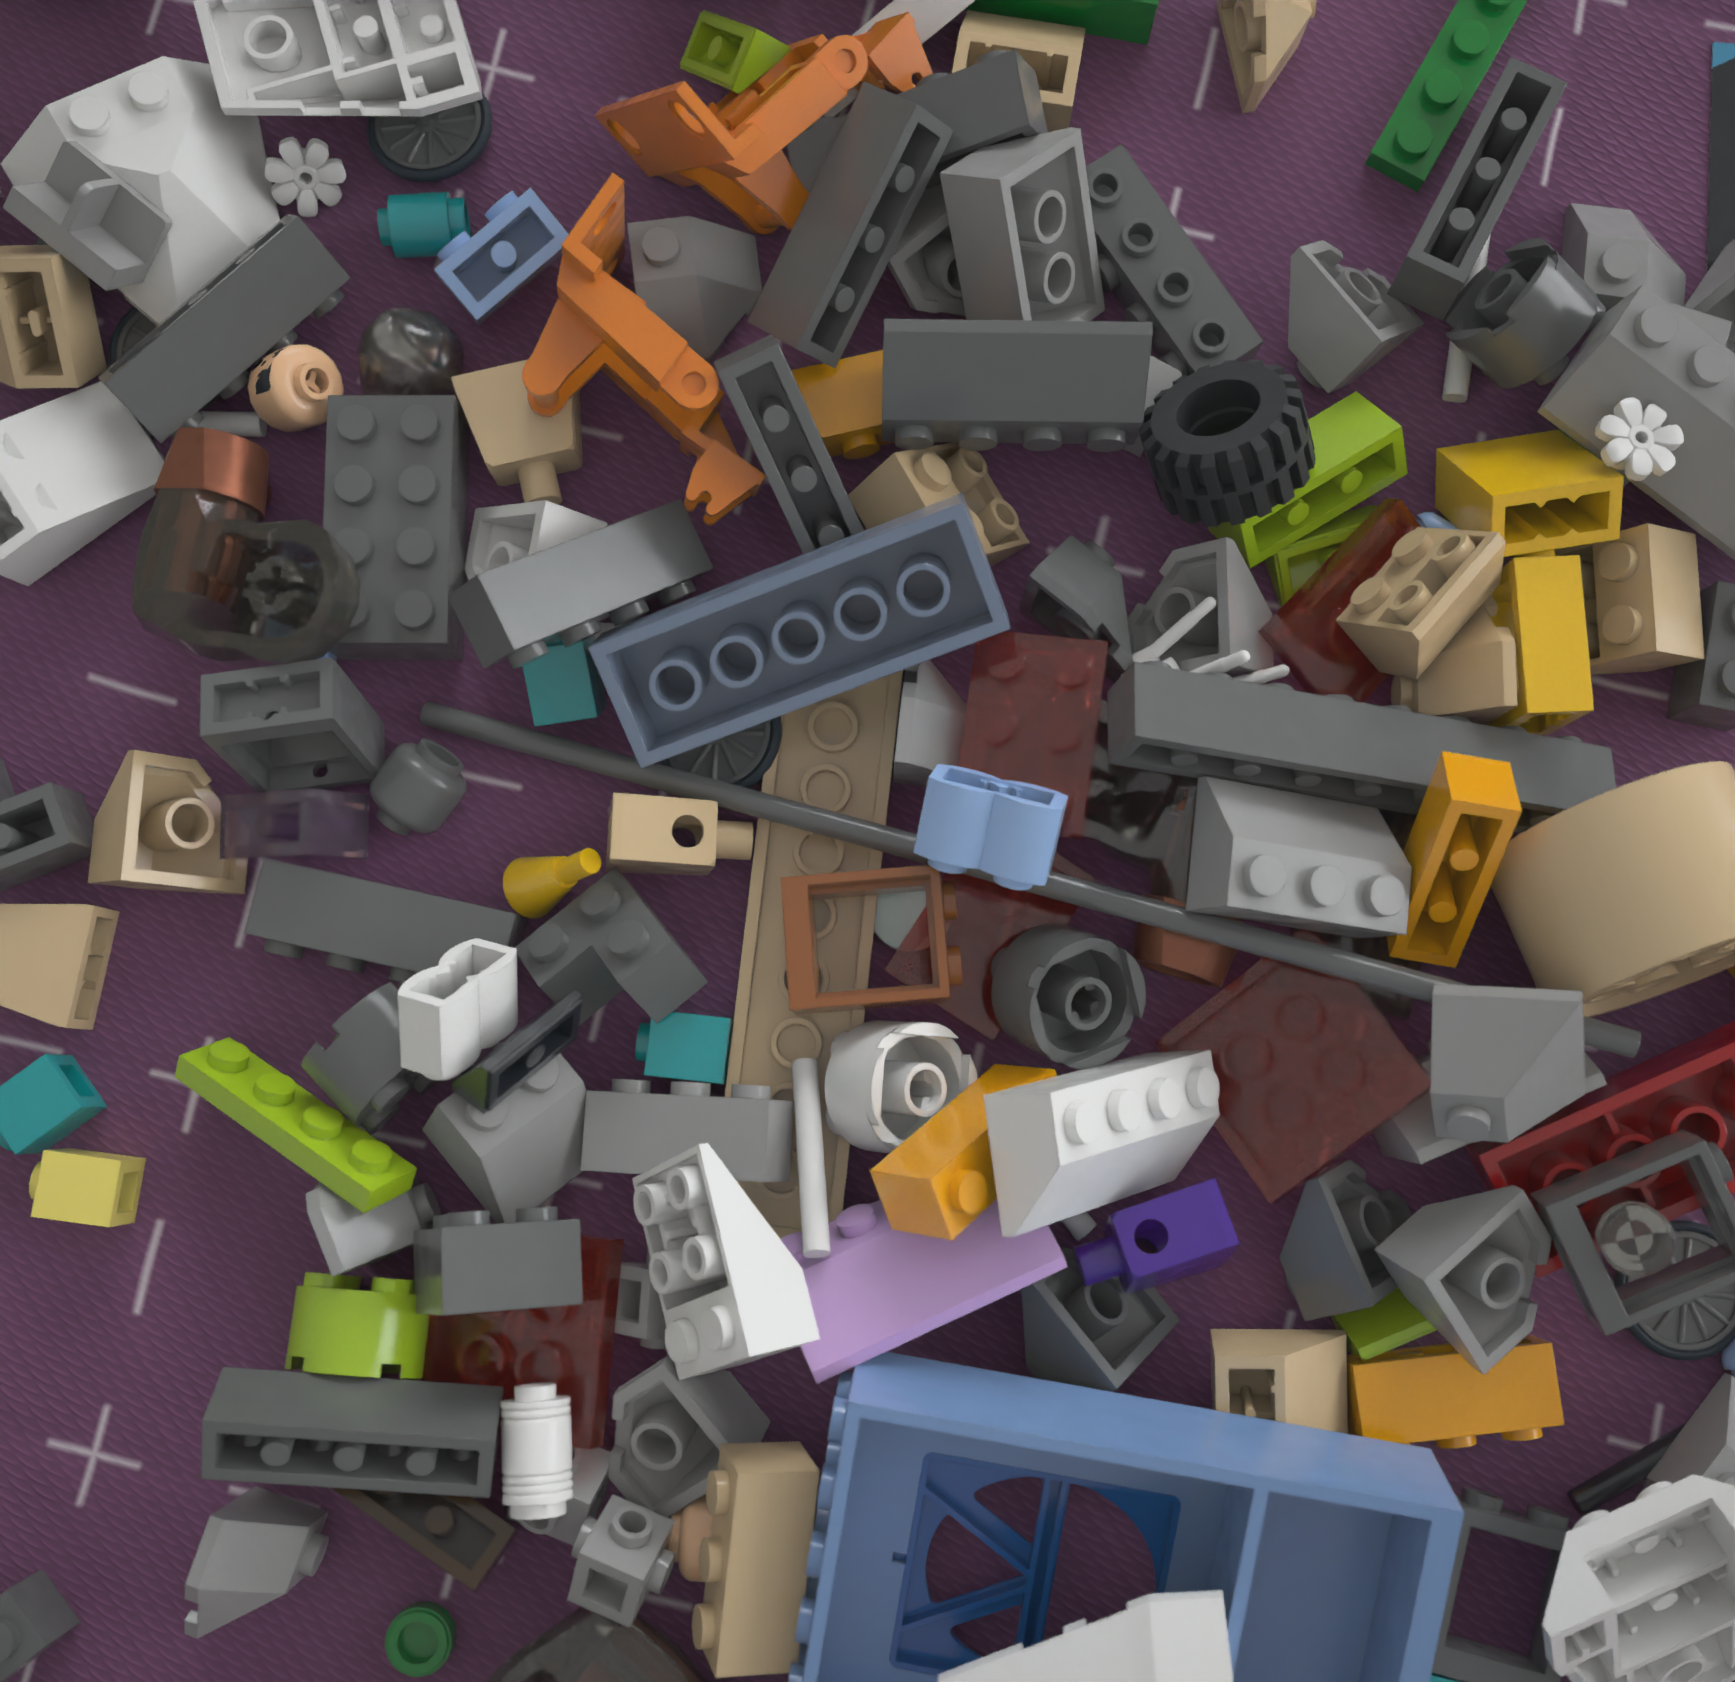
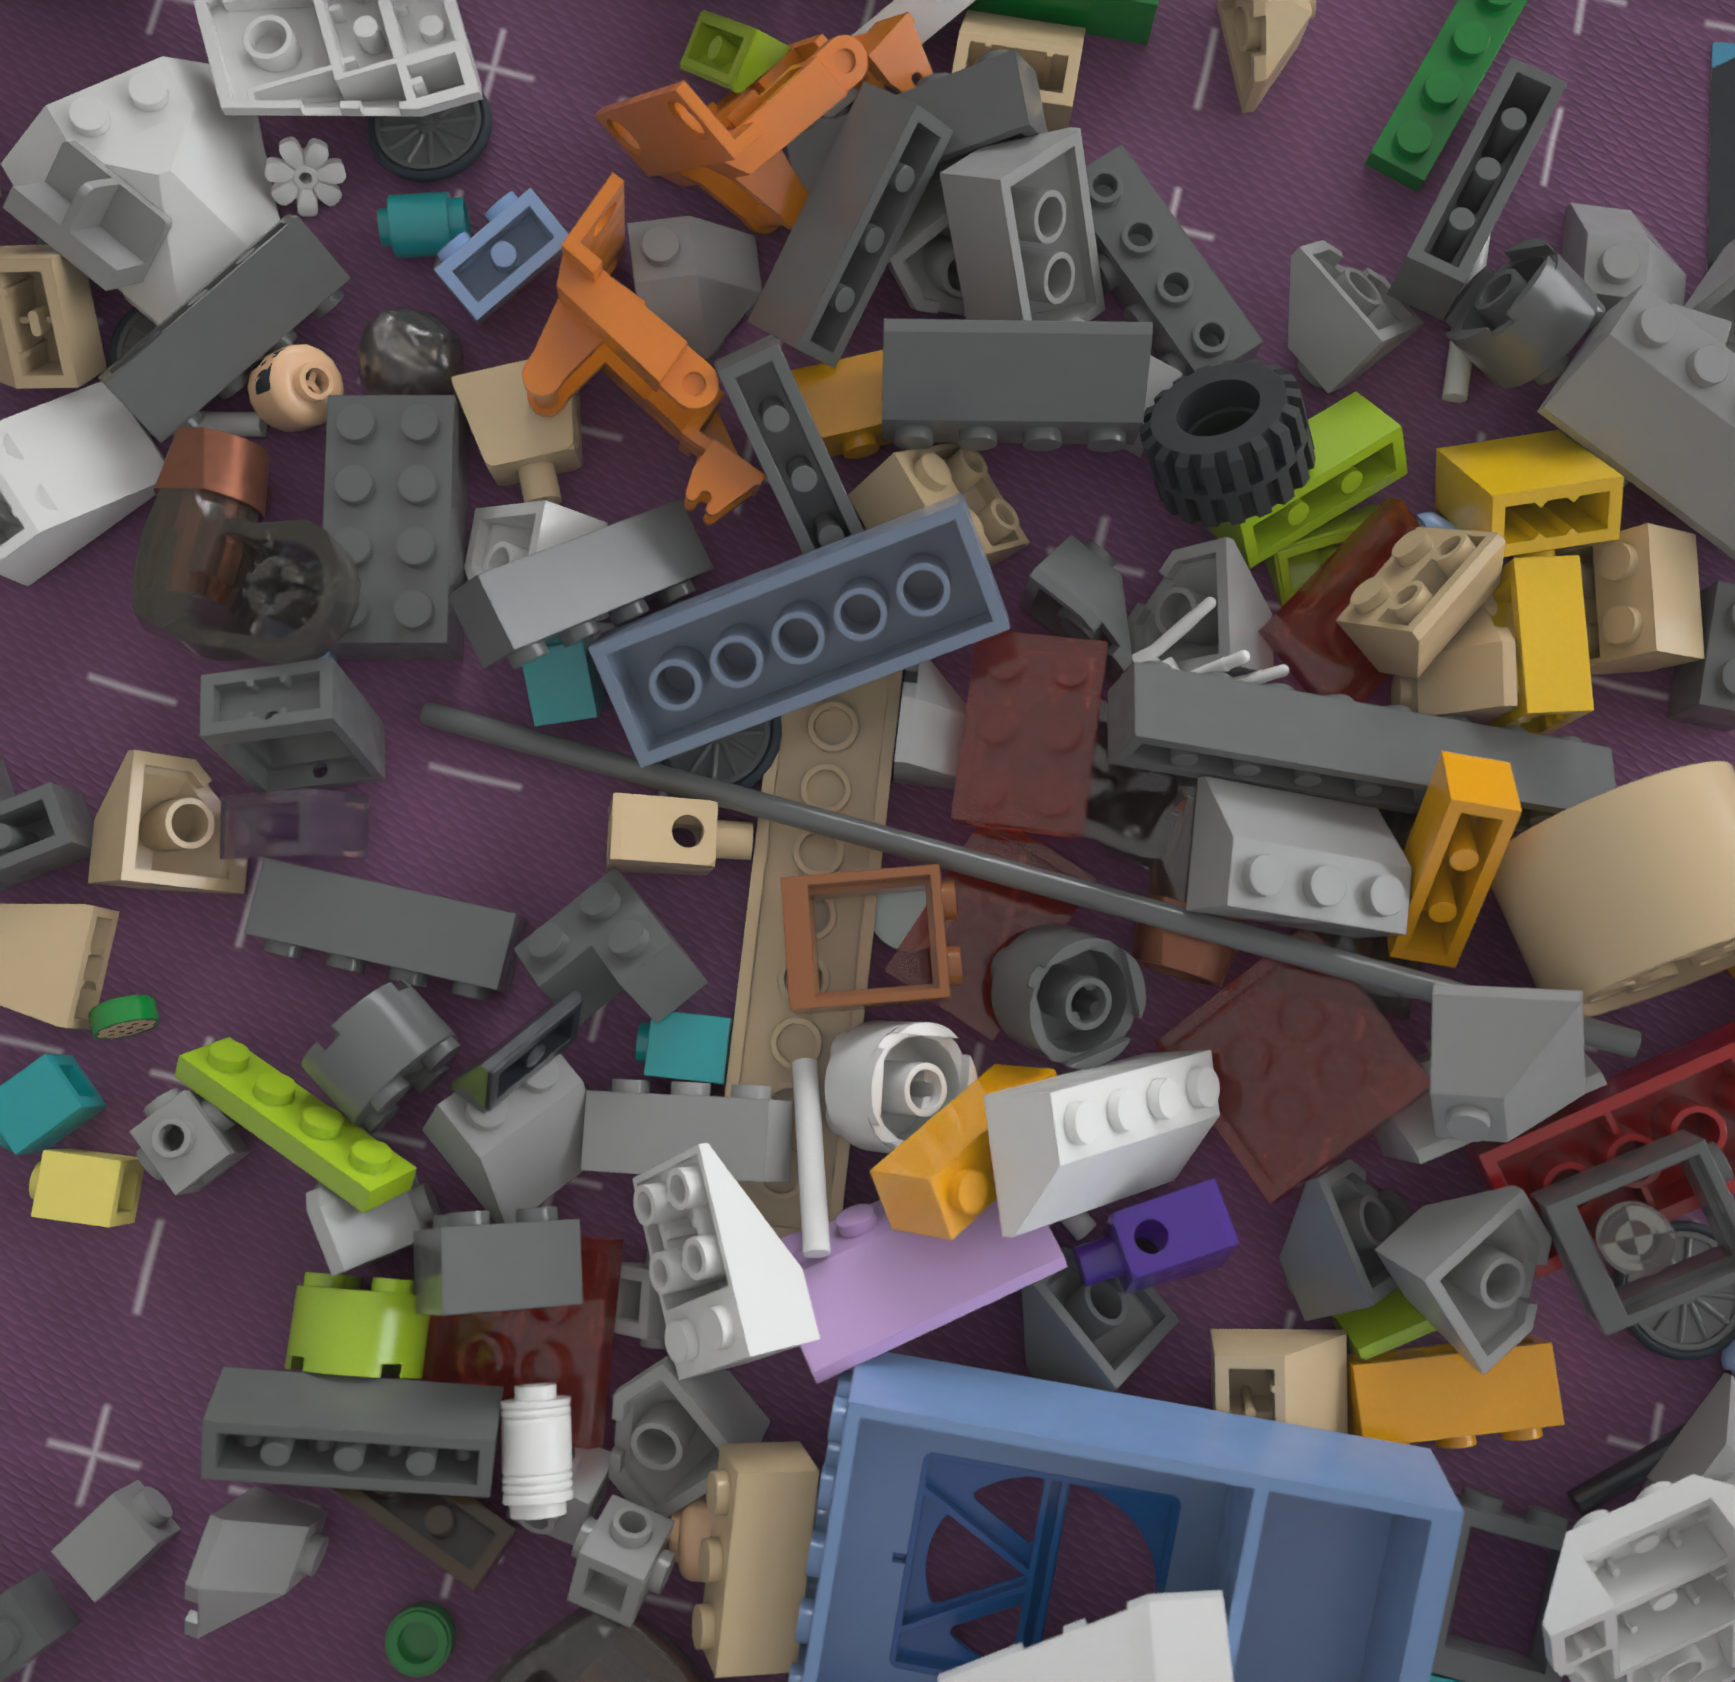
dark grey head [370,738,467,836] -> none
white brick [398,938,518,1080] -> none
yellow cone [503,848,601,918] -> none
light blue brick [913,764,1068,890] -> none
white plant [1595,397,1684,481] -> none
none -> light grey brick [51,1480,181,1603]
none -> green tile [88,995,160,1040]
none -> light grey brick [129,1088,251,1195]

